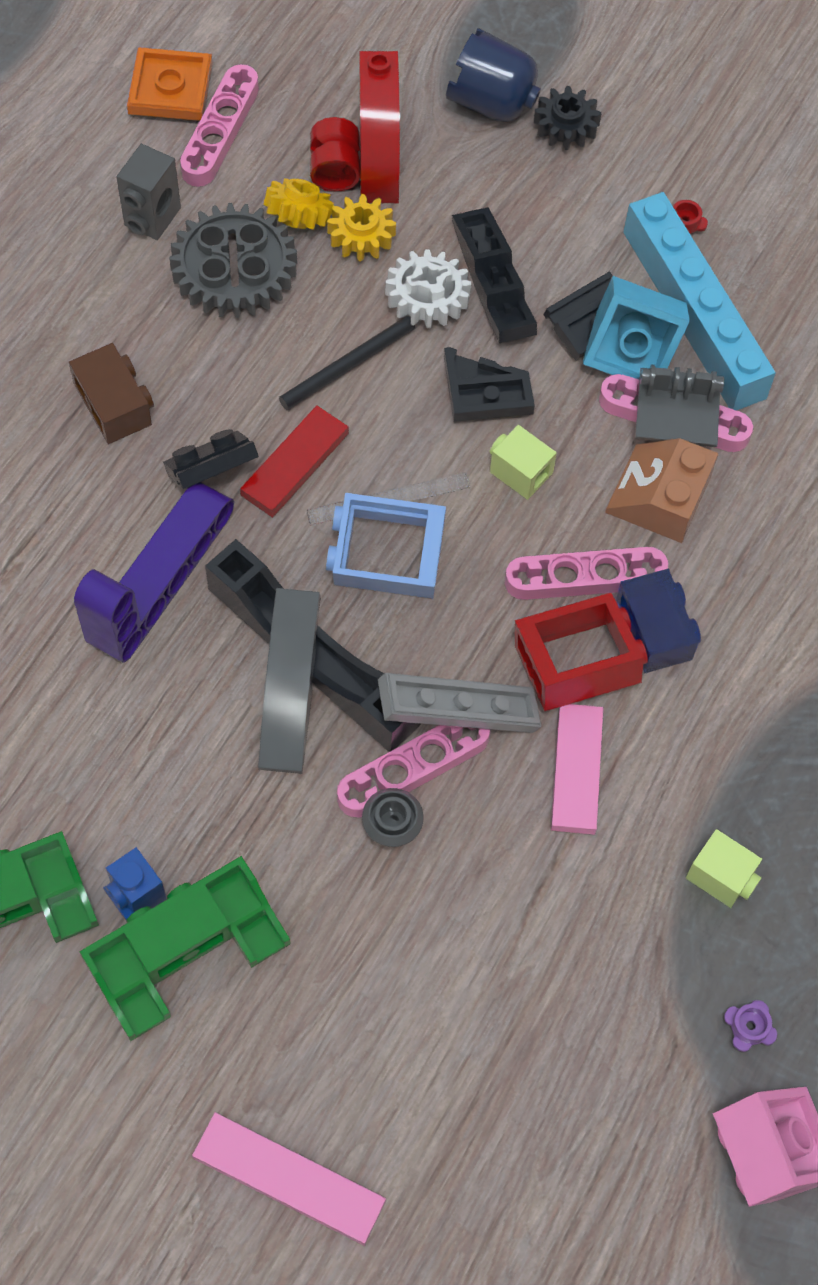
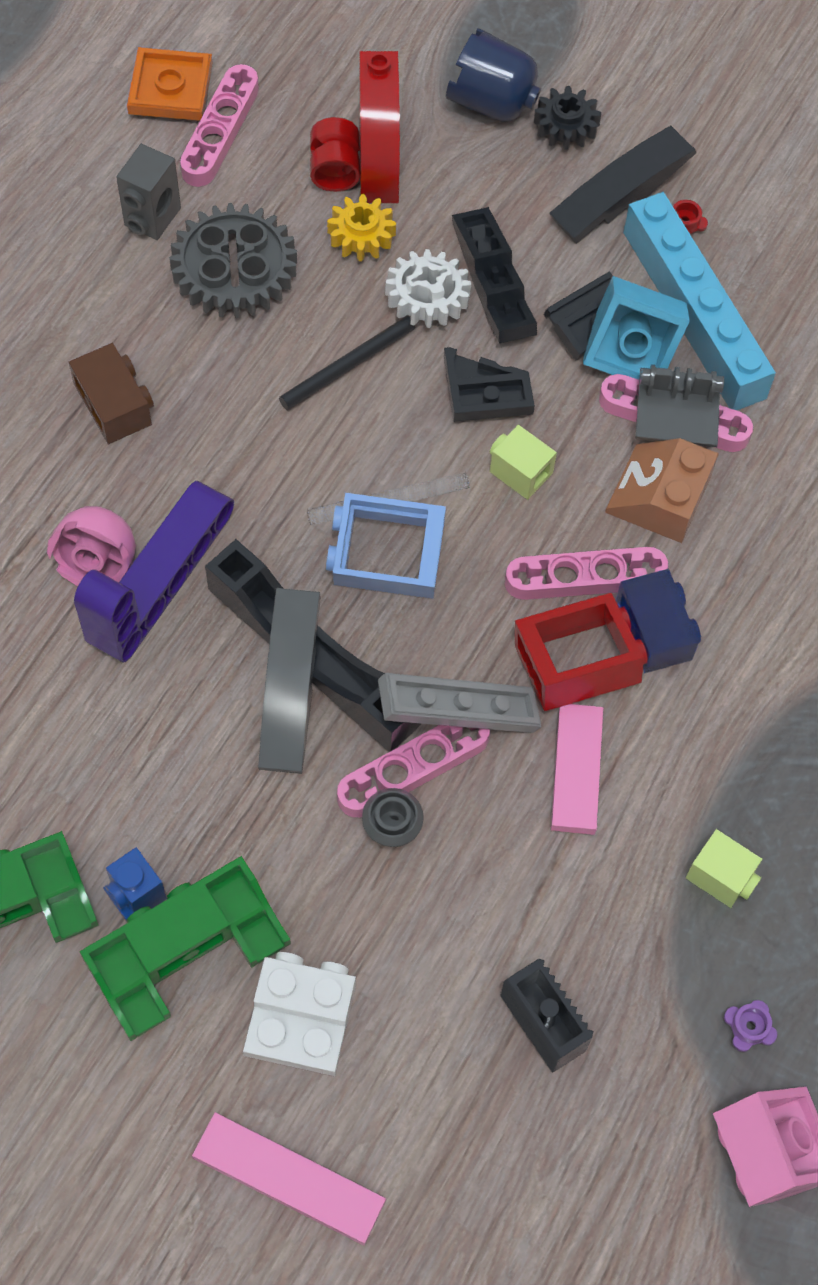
black plate [163,429,259,489] -> none
red tile [240,405,349,518] -> none
yellow gear [263,178,334,230] -> none
none -> bright pink cylinder [47,506,136,586]
none -> white plate [243,952,356,1076]
none -> black brick [500,959,594,1073]
none -> black slope [549,125,697,244]

